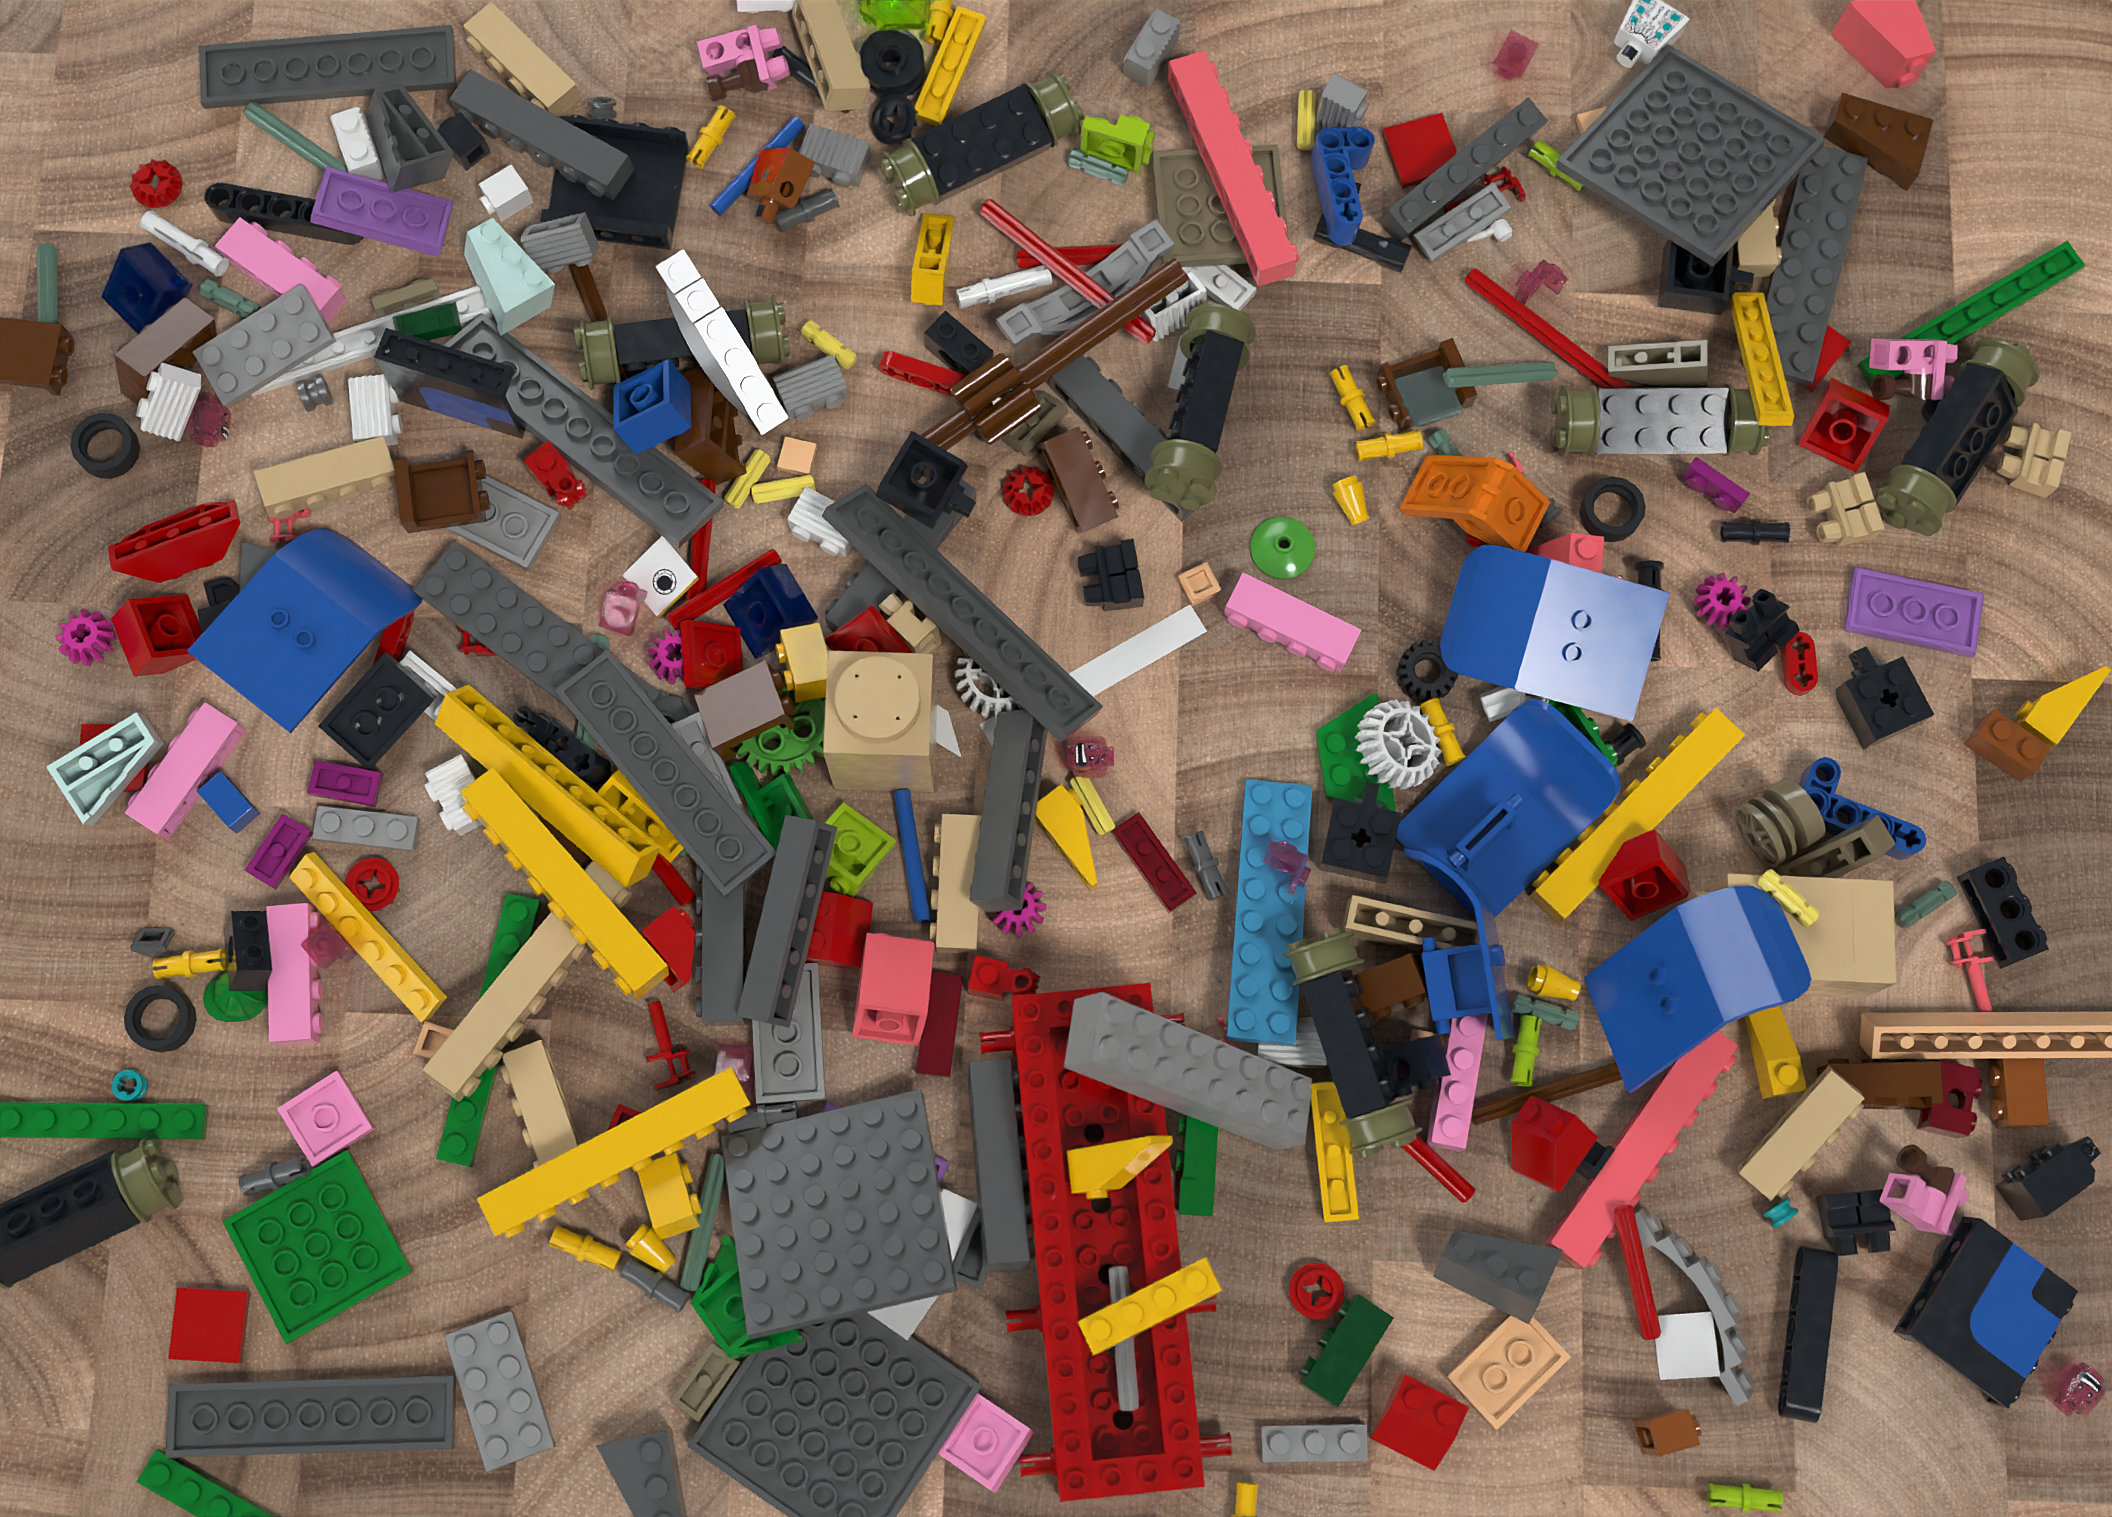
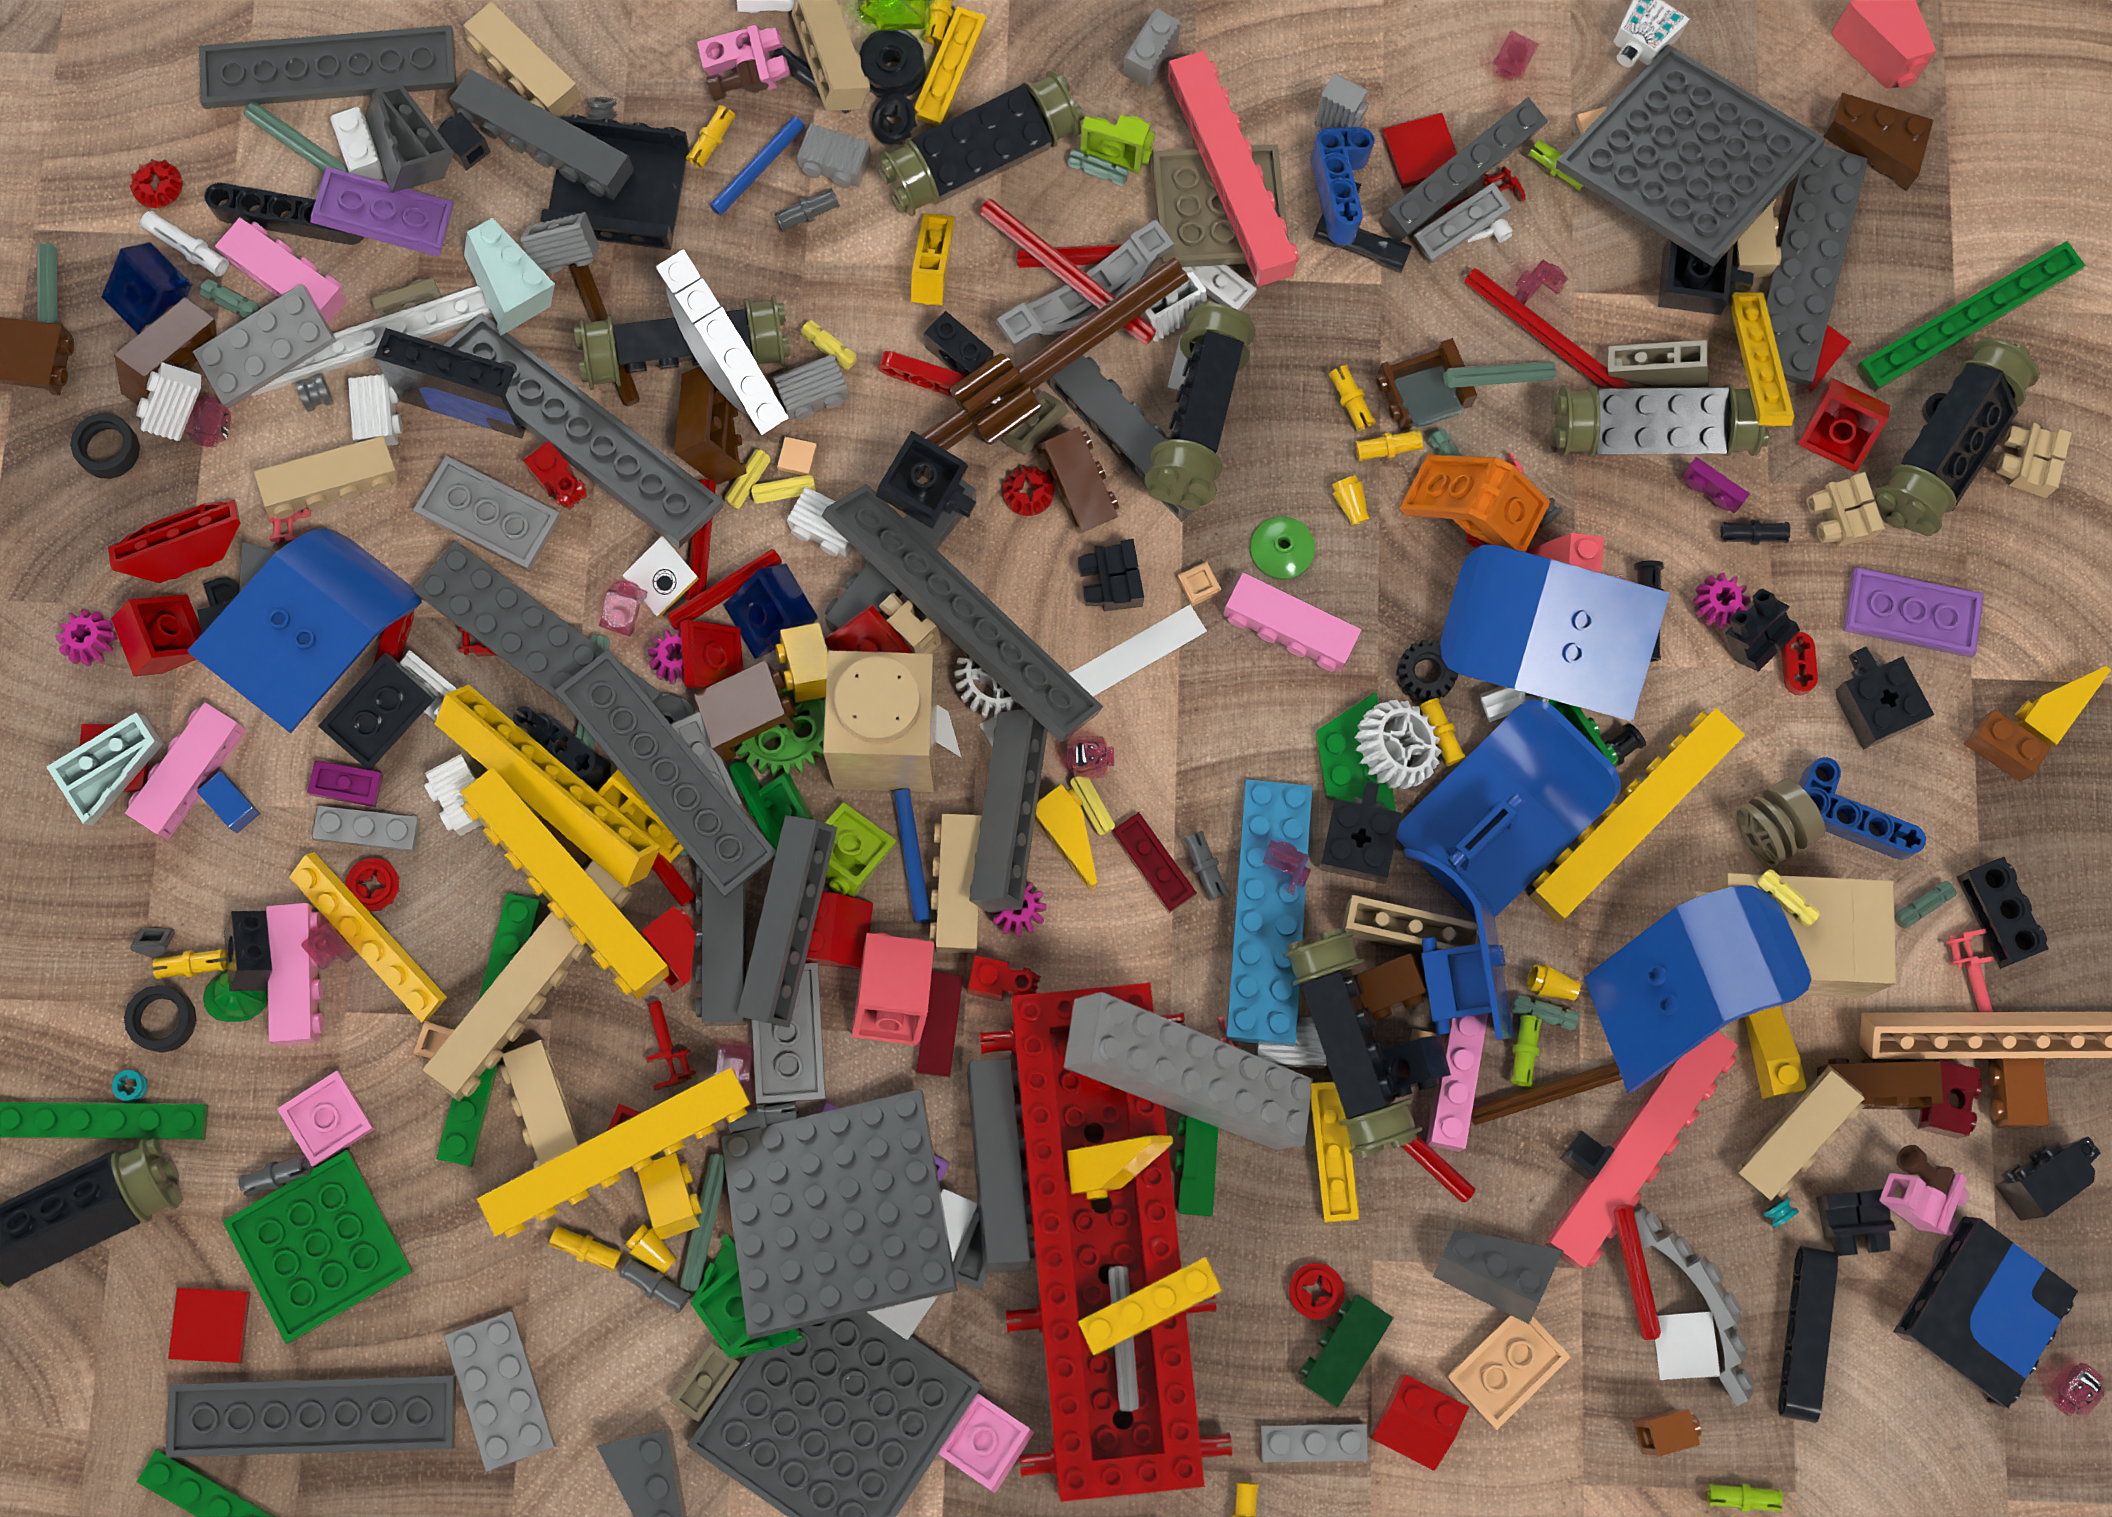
magenta plate [244,814,313,890] -> none
dark green tile [393,302,462,341] -> none
reddish brown panel [394,450,490,533] -> none
white brick [479,165,534,222] -> none
blue brick [613,359,692,454] -> none
dark orange torso [747,148,815,225] -> none
white pin [955,265,1052,309] -> none
light yellow axle [1297,89,1316,151] -> none
red slope [1511,1095,1598,1193] -> none
black tyre [1579,477,1646,543] -> none
red slope [1599,829,1691,921] -> none
dark tan slope [1781,815,1896,878] -> none
bright pink hips [1869,338,1958,400] -> none

